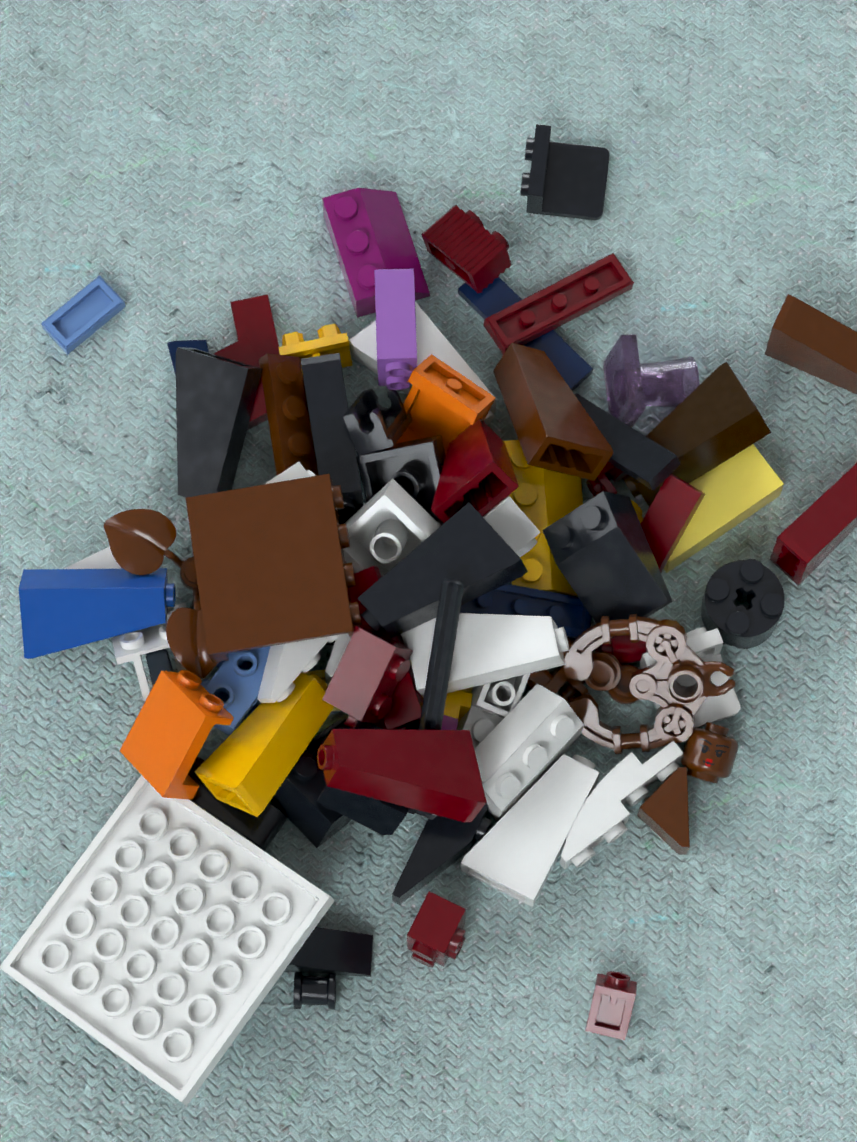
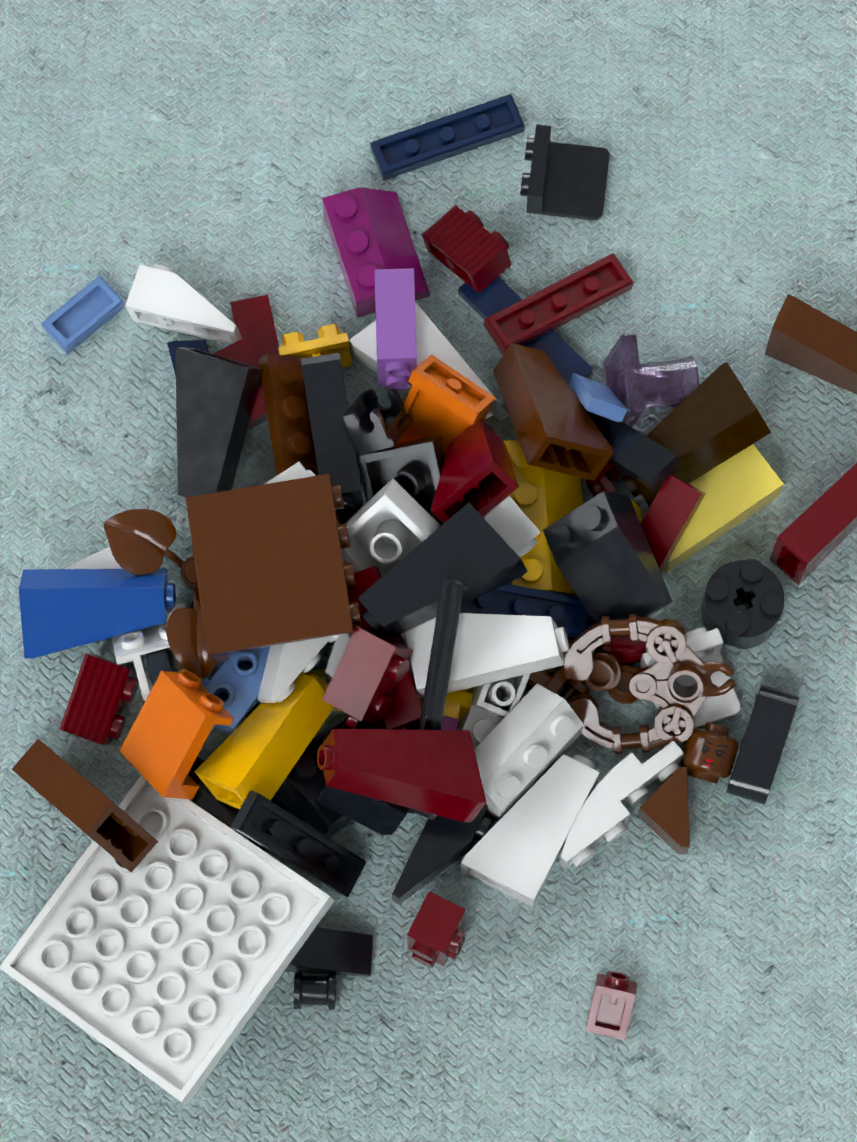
none -> reddish brown slope [12,739,159,873]
none -> dark red brick [59,653,139,745]
none -> white slope [125,264,242,345]
none -> black tile [231,790,367,897]
none -> dark blue tile [370,94,525,181]
none -> medium blue tile [568,373,627,423]
none -> black beam [726,684,800,805]

